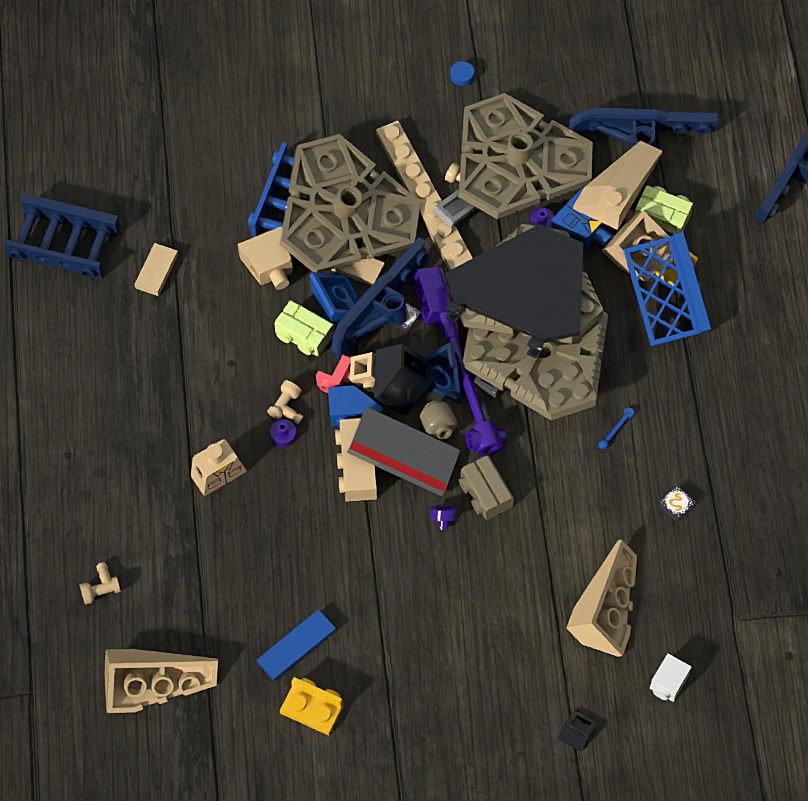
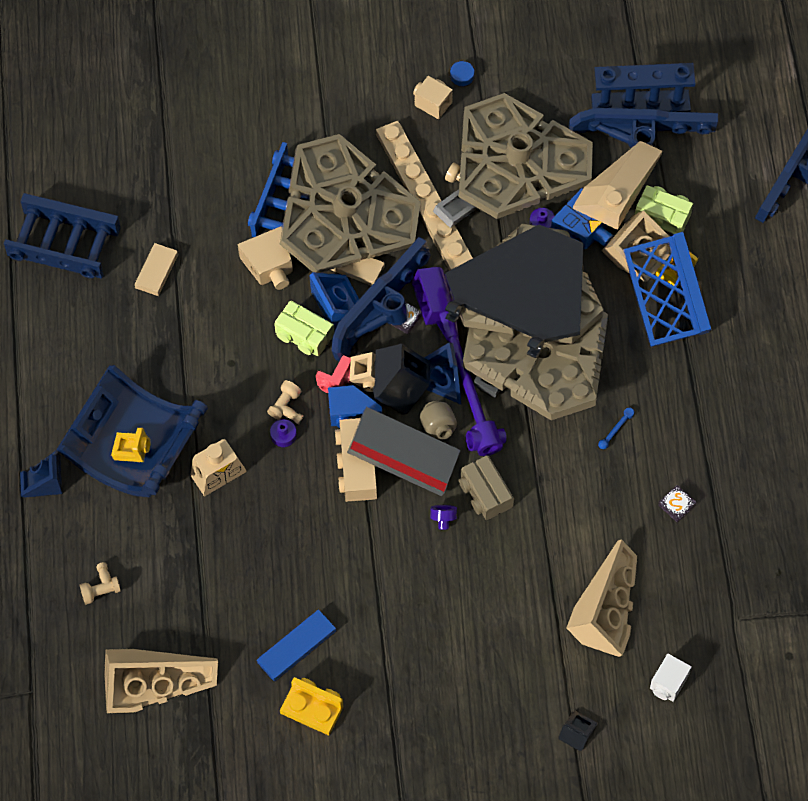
none -> dark blue slope [20,449,62,498]
none -> dark blue hinge [57,365,208,497]
none -> yellow bracket [111,428,151,462]
none -> tan brick [413,76,452,119]
none -> dark blue fence [591,63,696,112]

